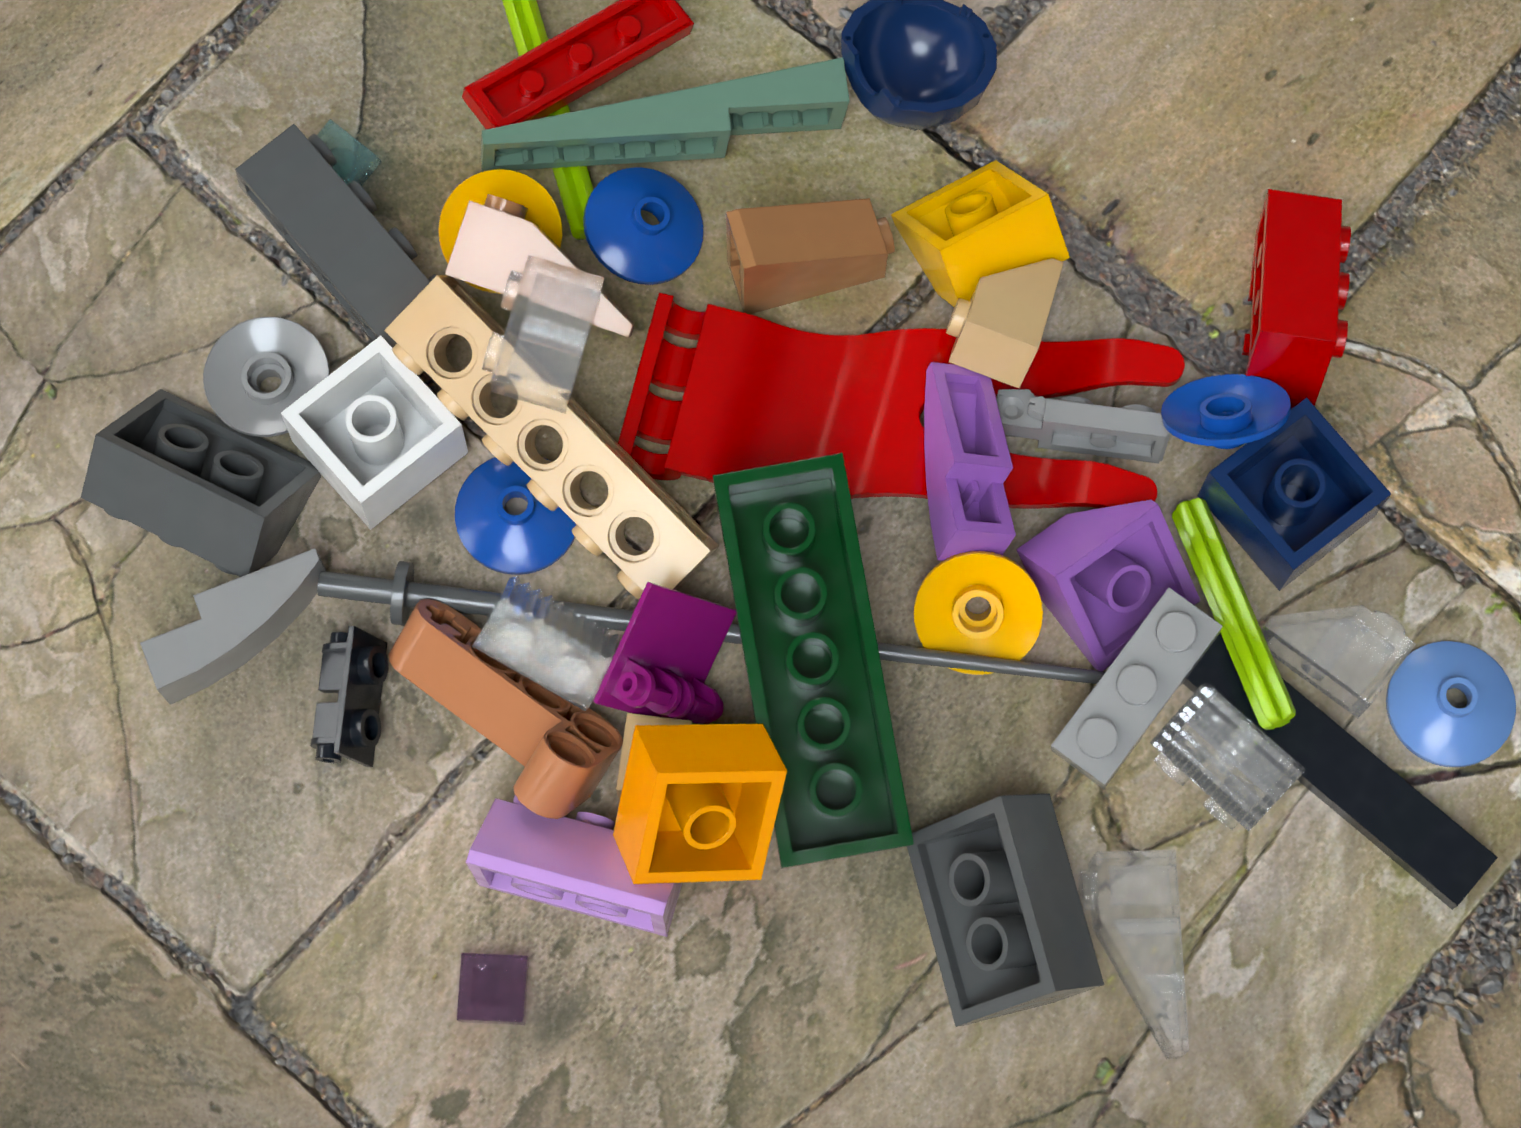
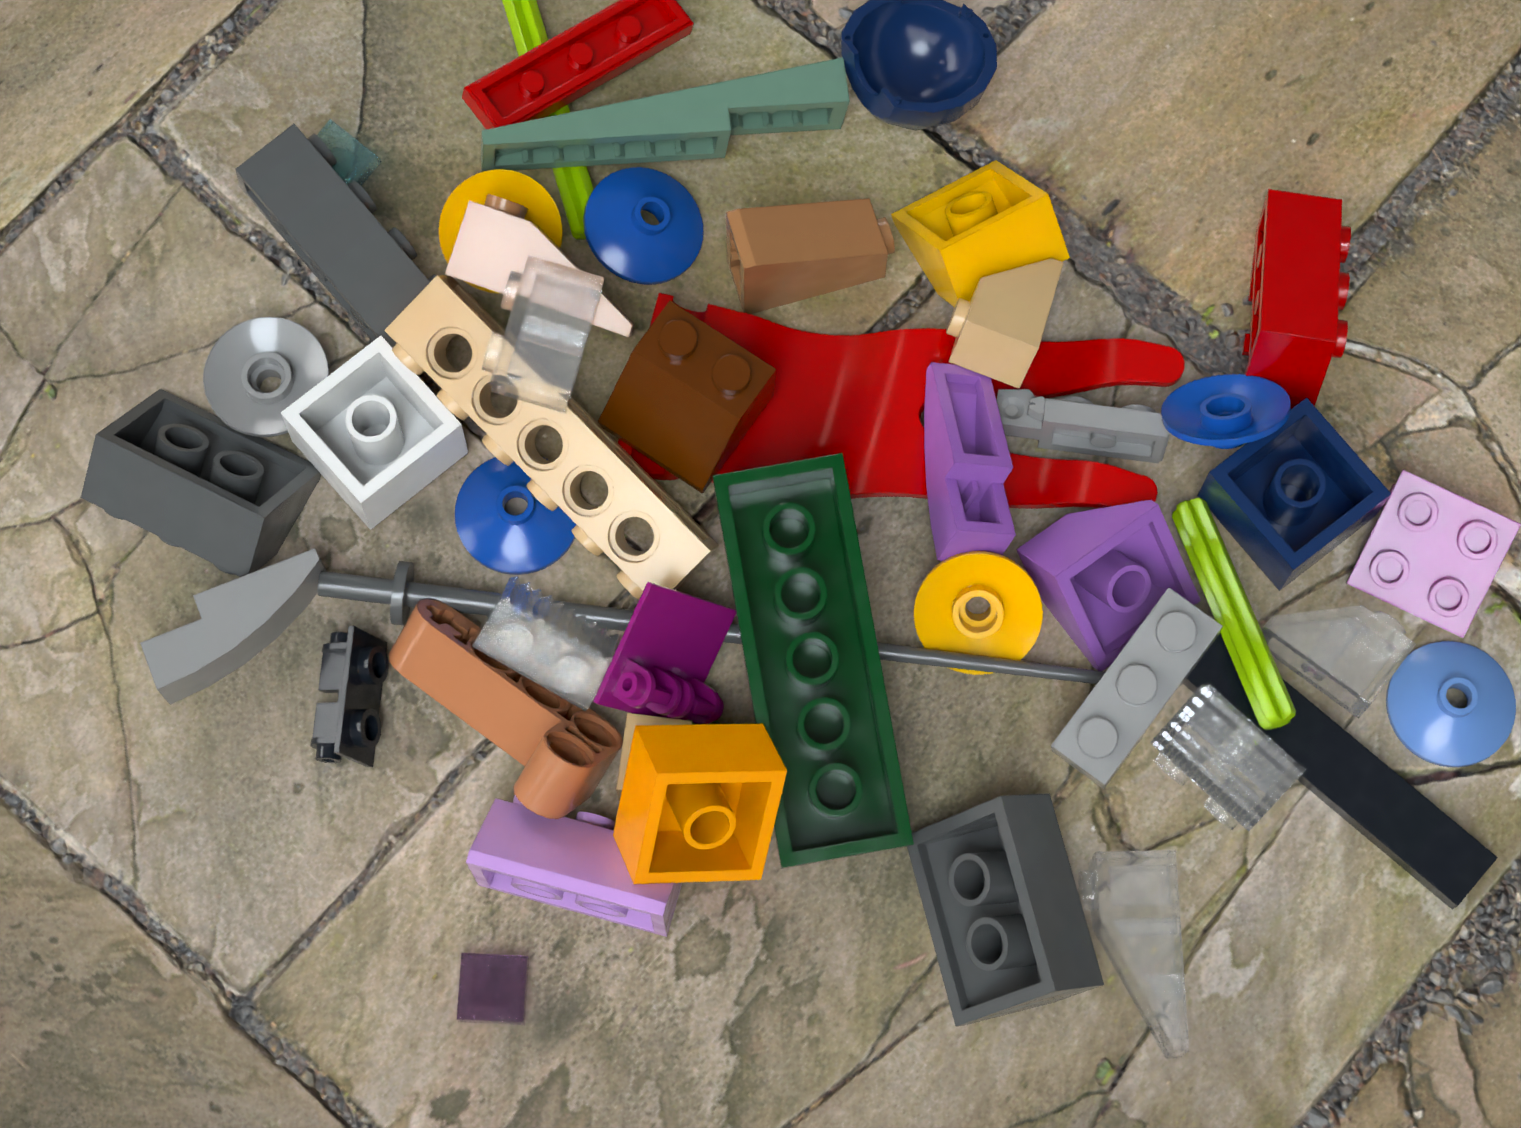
none -> reddish brown slope [598,301,776,494]
none -> hinge [1346,469,1521,638]

